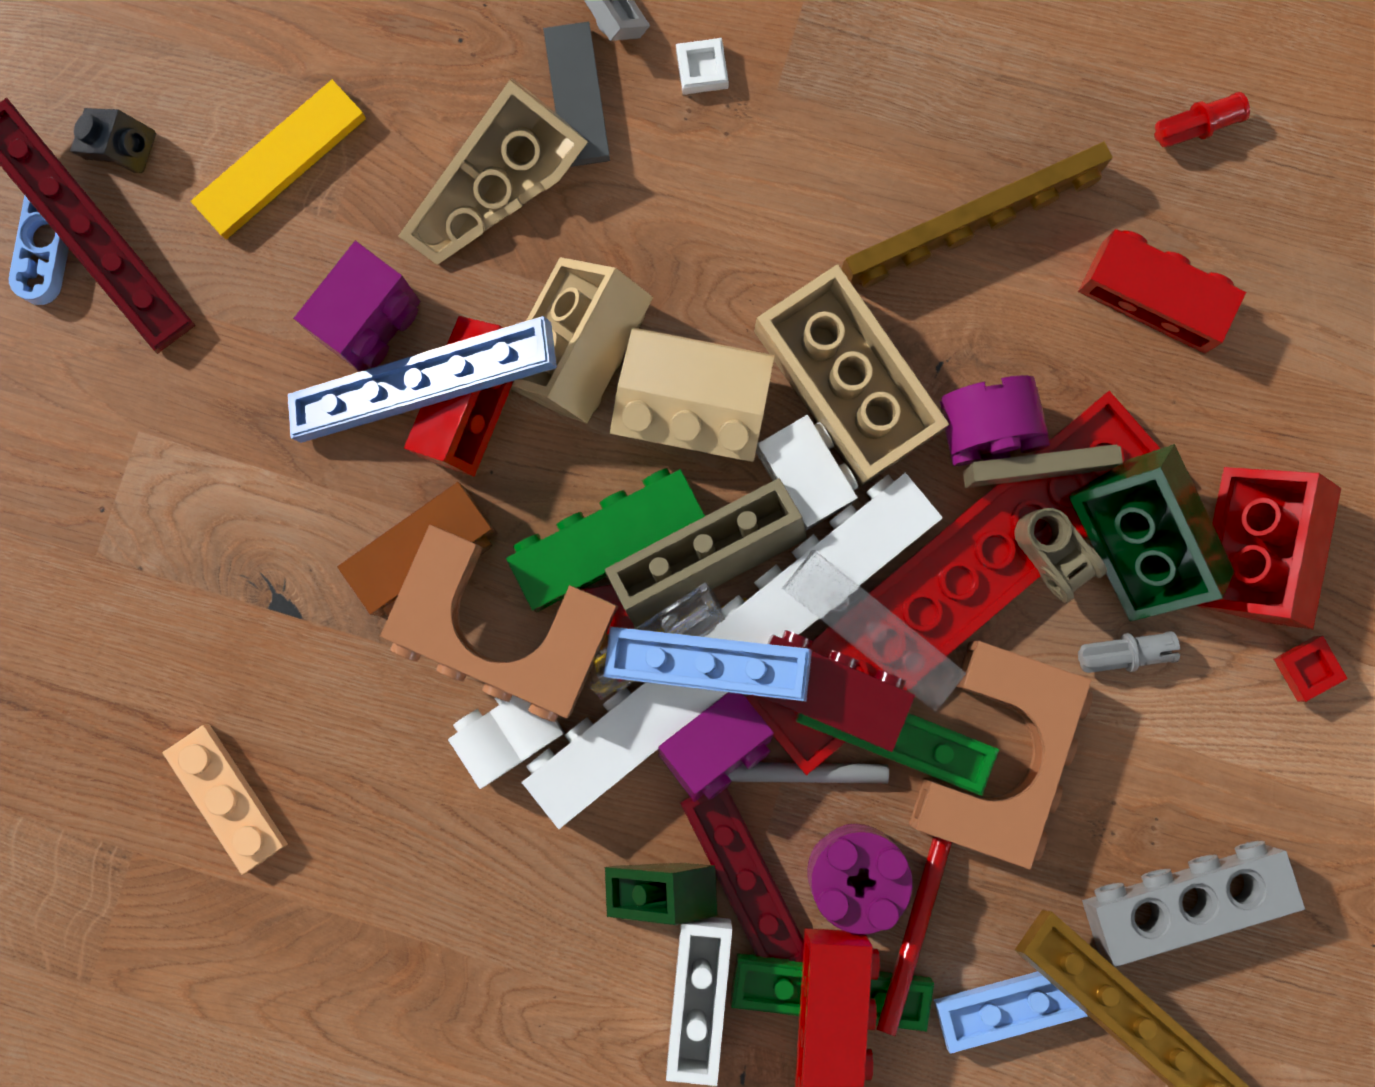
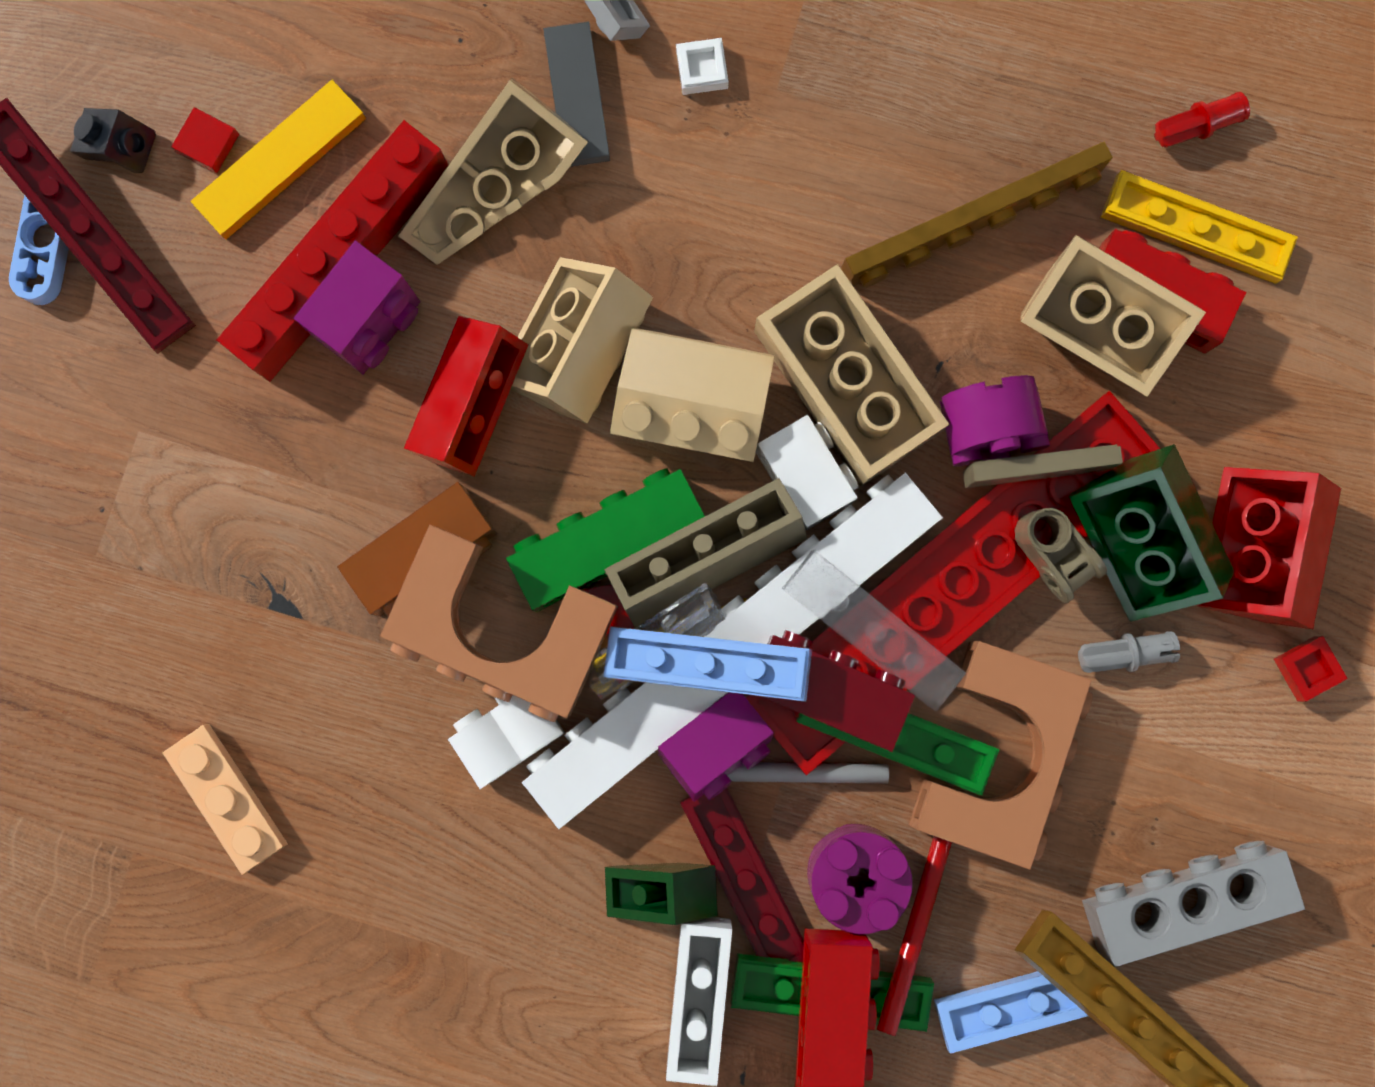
tile [288,316,557,443] -> none
none -> red tile [171,107,240,174]
none -> red brick [216,120,449,382]
none -> tan slope [1021,235,1206,397]
none -> yellow tile [1101,170,1298,284]

